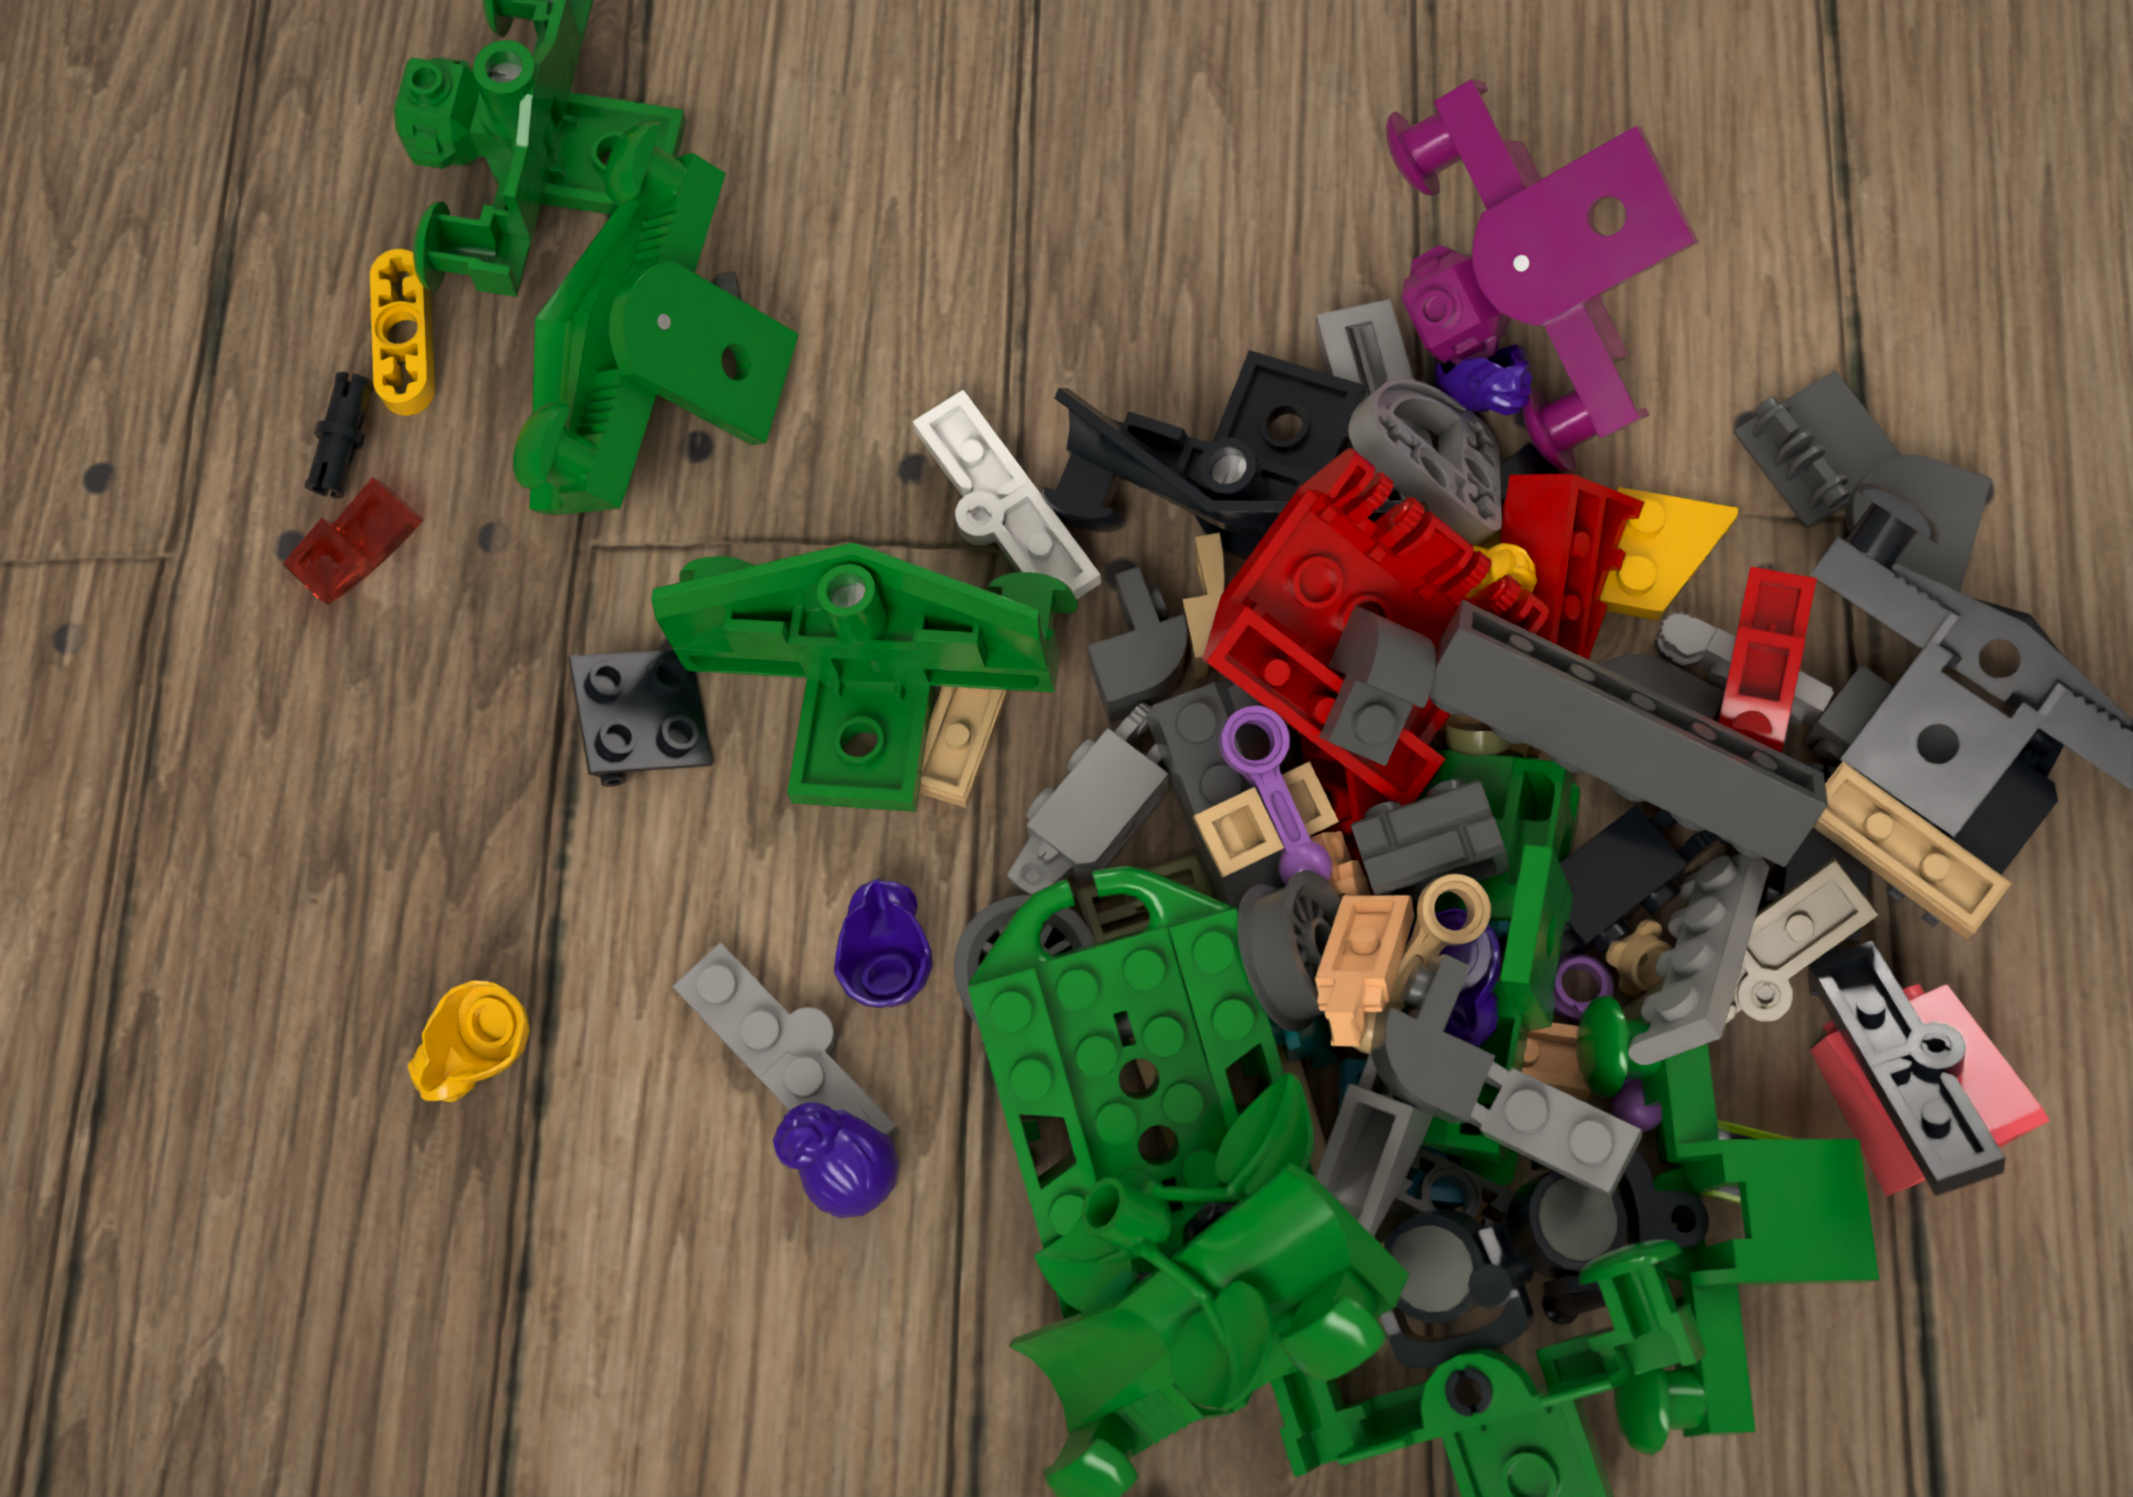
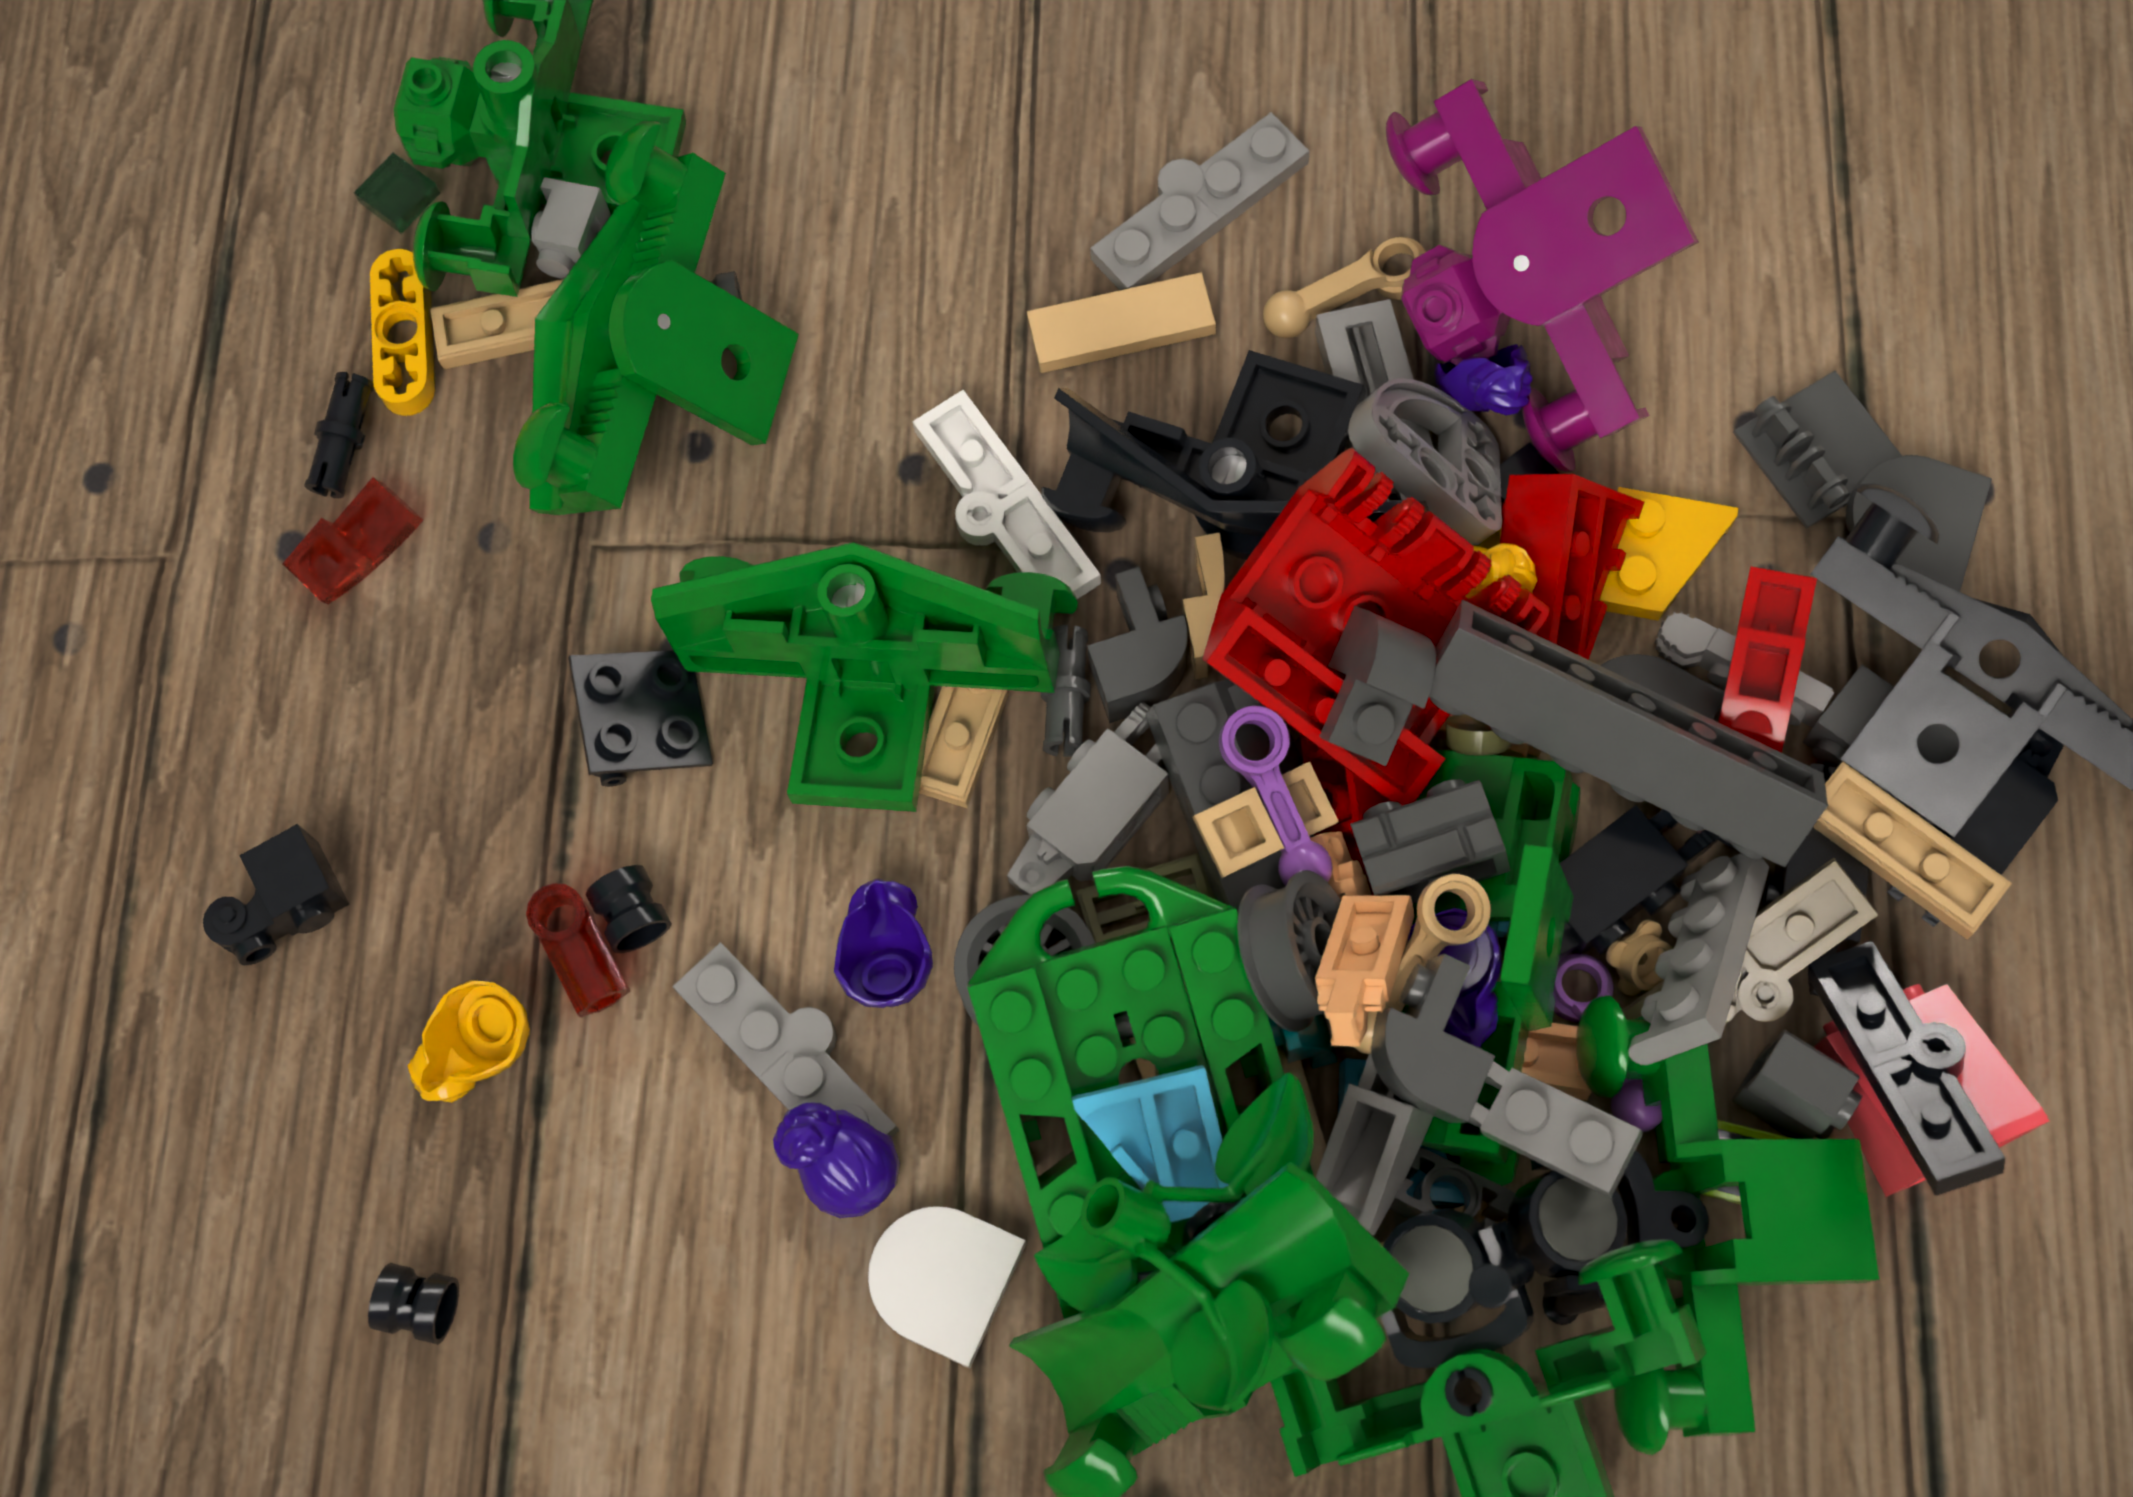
none -> black brick [203,824,350,966]
none -> clear green tile [354,152,440,234]
none -> black wheel [368,1263,459,1345]
none -> tan tile [430,279,564,370]
none -> clear red piece [526,883,631,1018]
none -> light grey brick [531,177,611,279]
none -> black wheel [585,865,672,953]
none -> white tile [868,1207,1027,1368]
none -> tan tile [1027,272,1216,373]
none -> dark grey pin [1041,625,1091,757]
none -> medium azure wing [1071,1065,1228,1222]
none -> light grey hinge [1090,112,1310,290]
none -> tan piece [1263,237,1426,338]
none -> dark grey brick [1732,1029,1863,1139]

